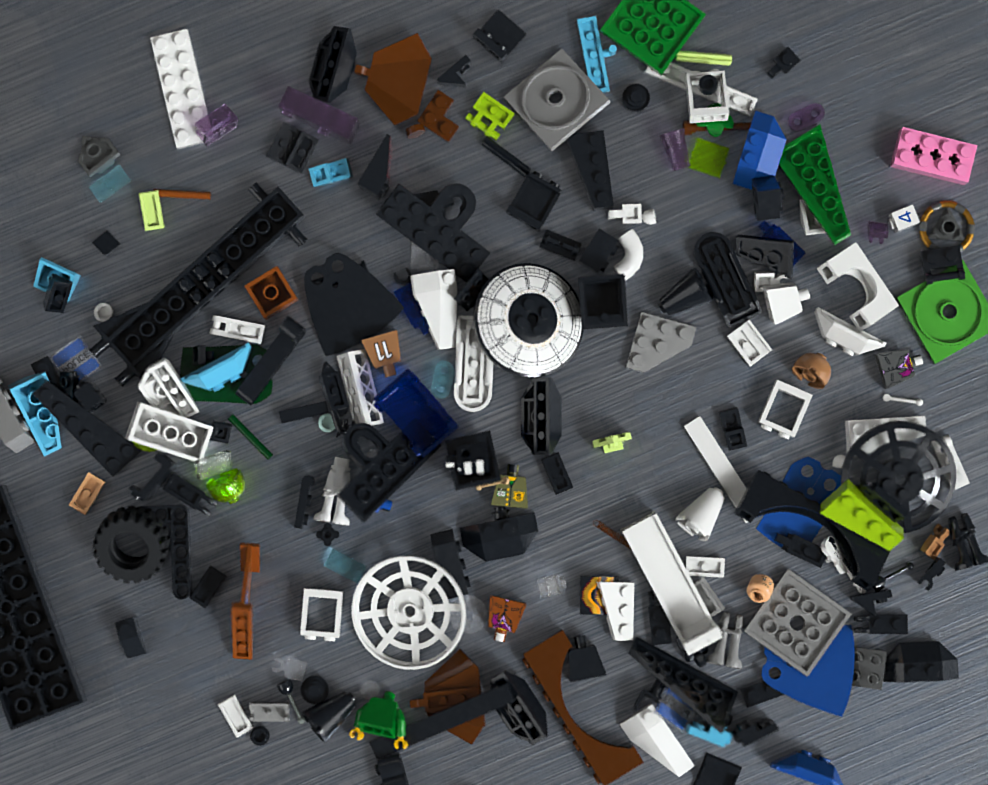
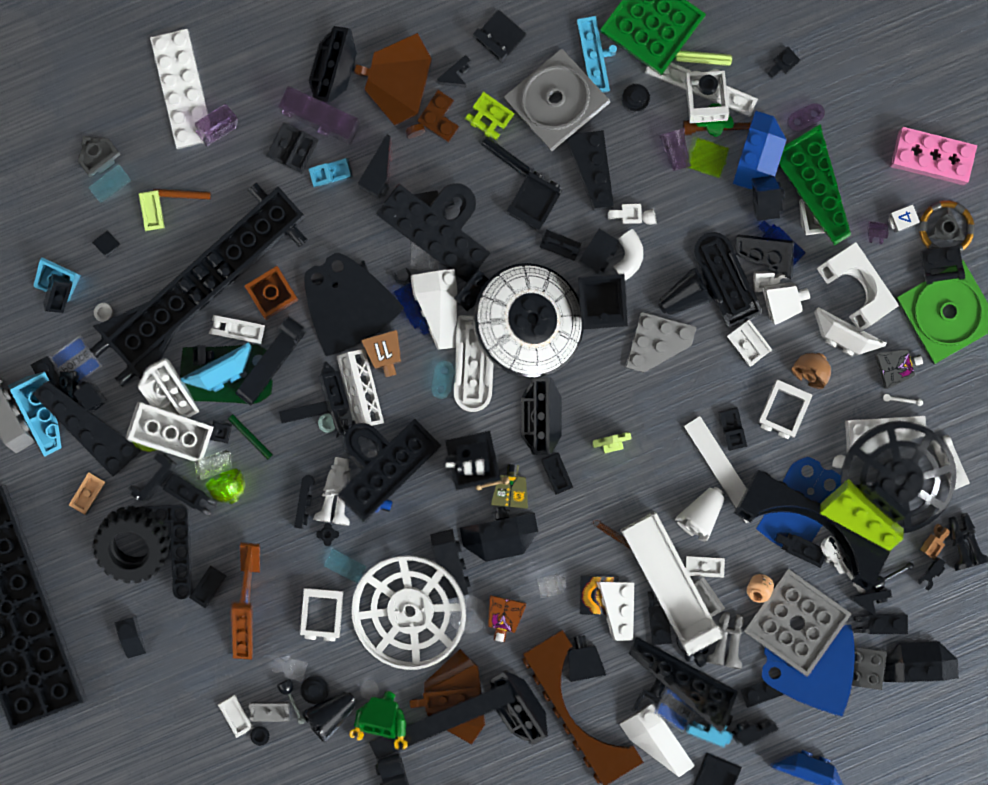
clear blue windscreen [373,368,460,457] -> none

